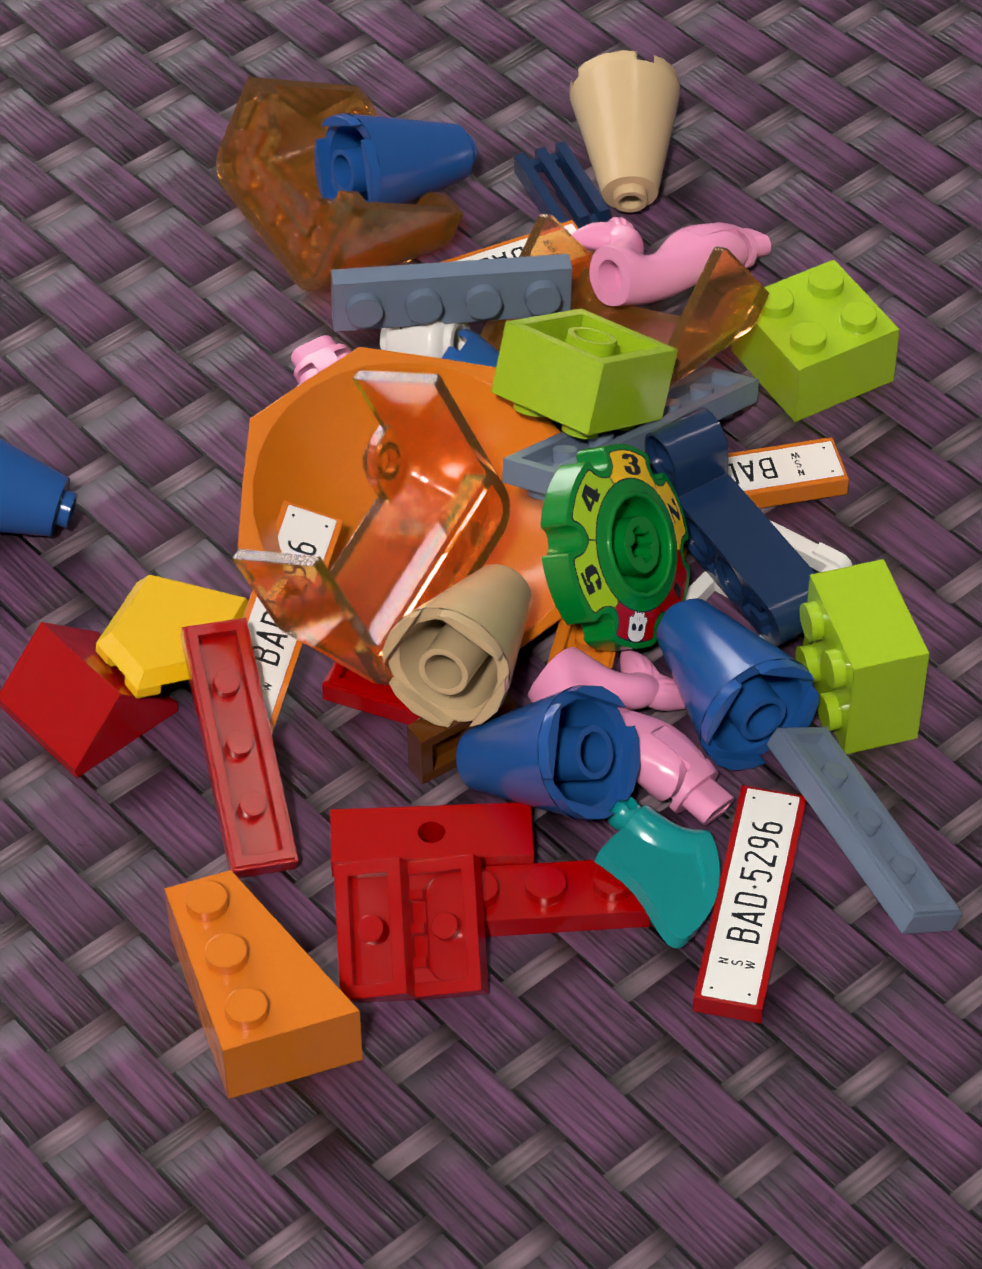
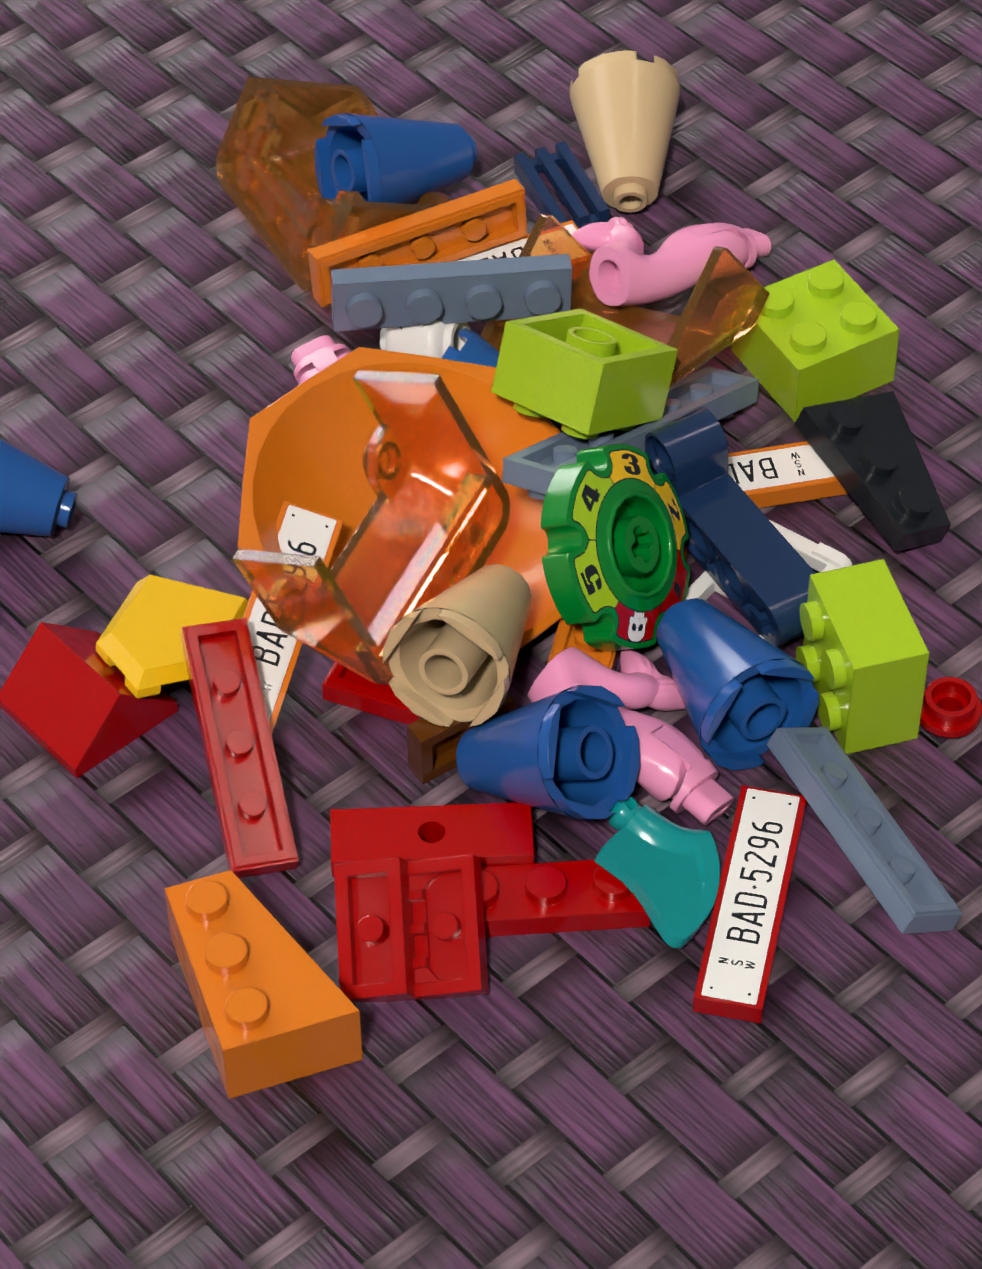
none -> orange tile [308,179,528,307]
none -> black wing [794,391,951,552]
none -> red plate [920,677,982,738]

